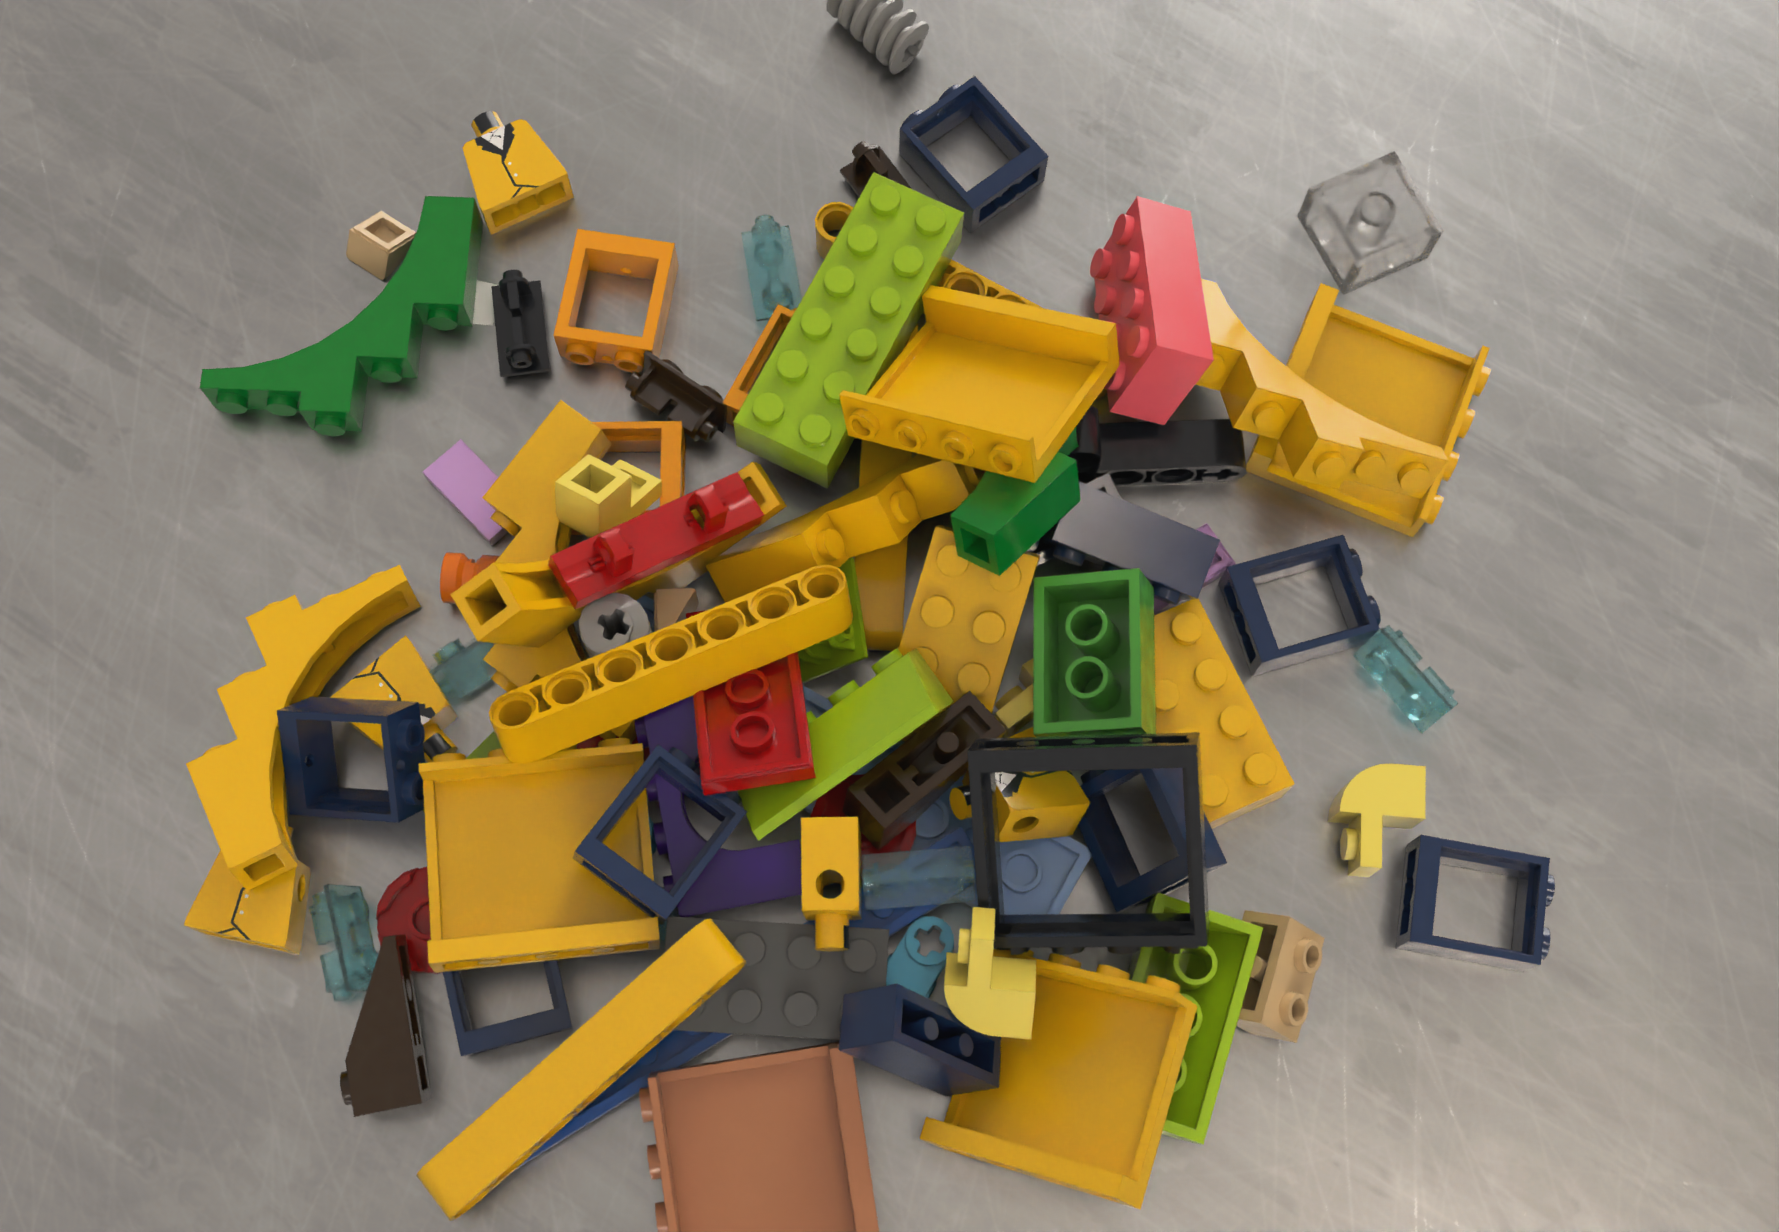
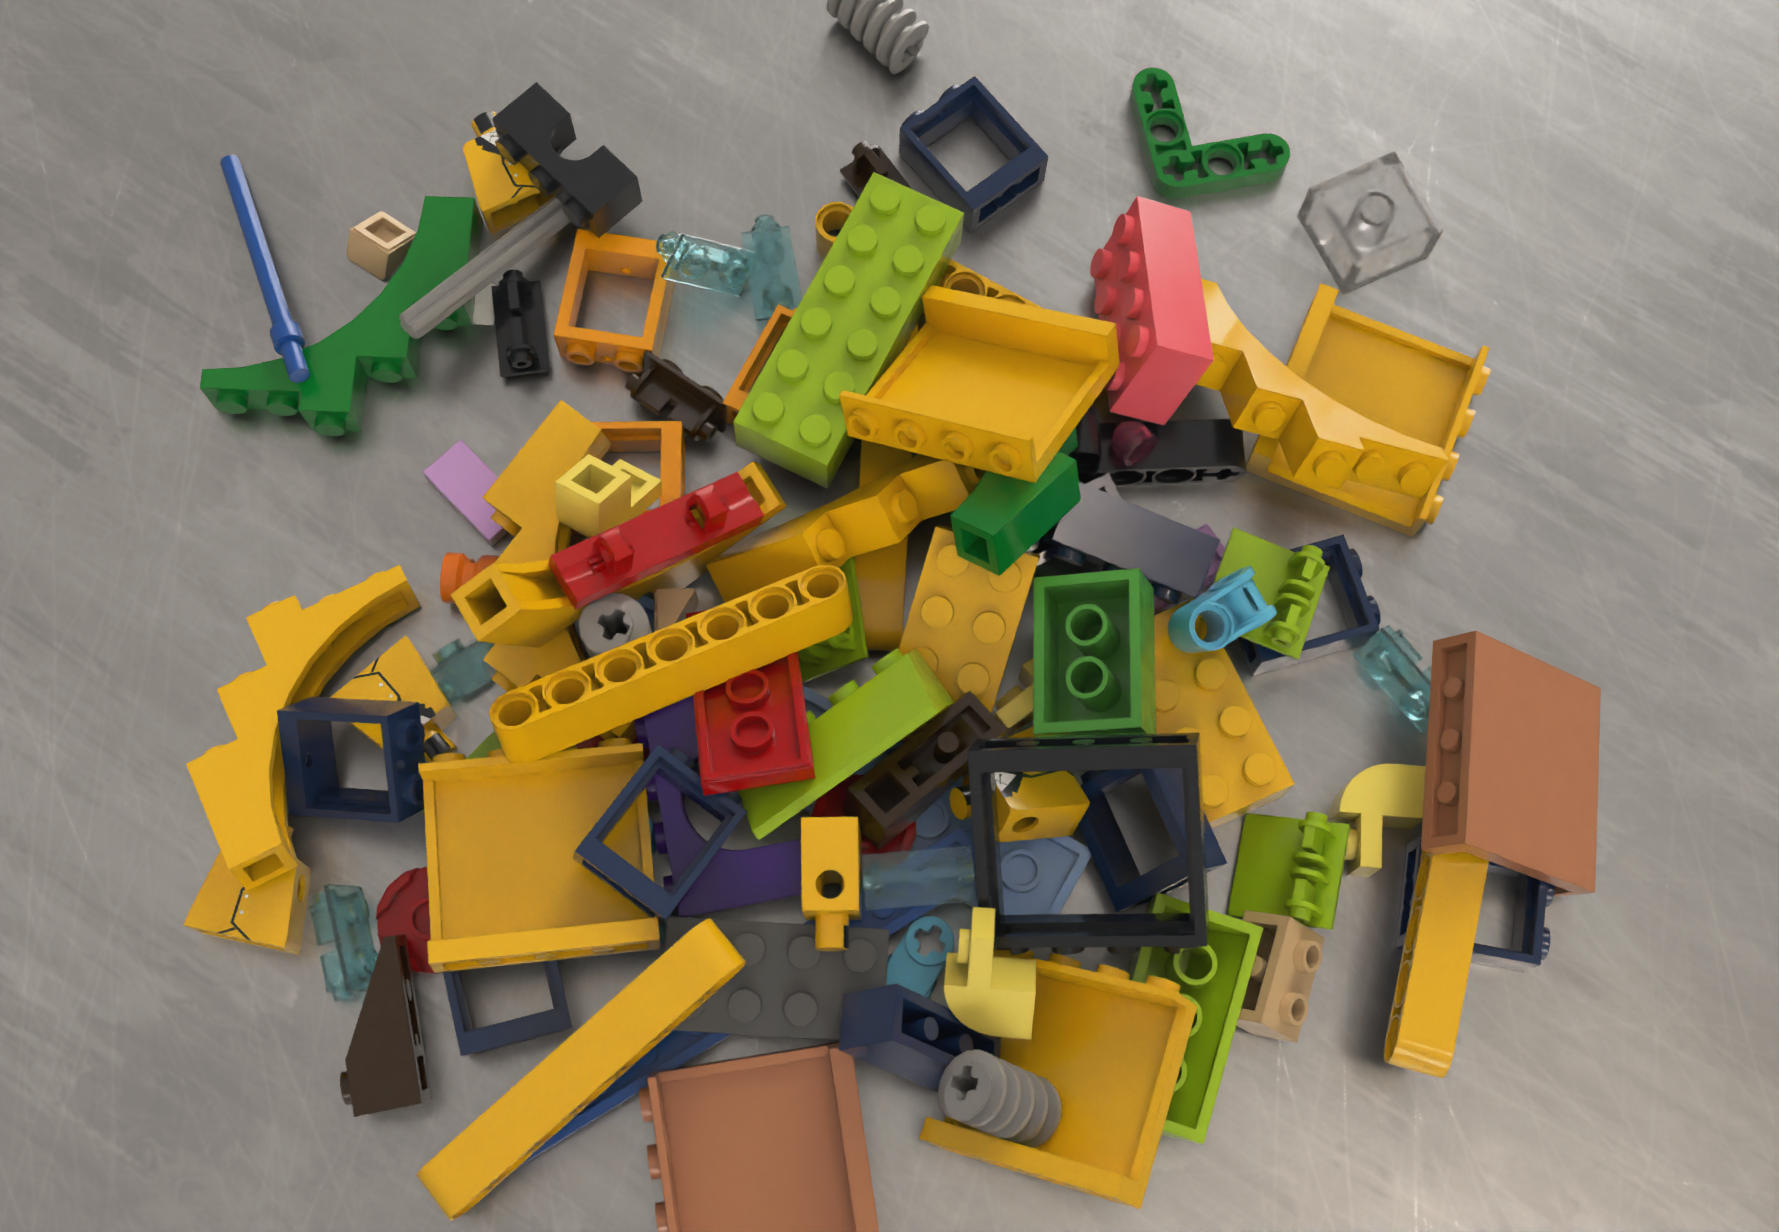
none -> blue bar [220,155,310,383]
none -> light grey axle [399,196,571,339]
none -> black arch [492,82,642,238]
none -> clear light blue hinge [656,231,761,296]
none -> light grey piece [938,1050,1061,1148]
none -> clear pink hinge [1112,420,1157,466]
none -> green beam [1130,68,1290,199]
none -> medium azure piece [1168,566,1277,653]
none -> lime hinge [1200,527,1330,660]
none -> lime hinge [1227,812,1350,930]
none -> yellow beam [1384,850,1489,1079]
none -> nougat panel [1421,630,1601,897]

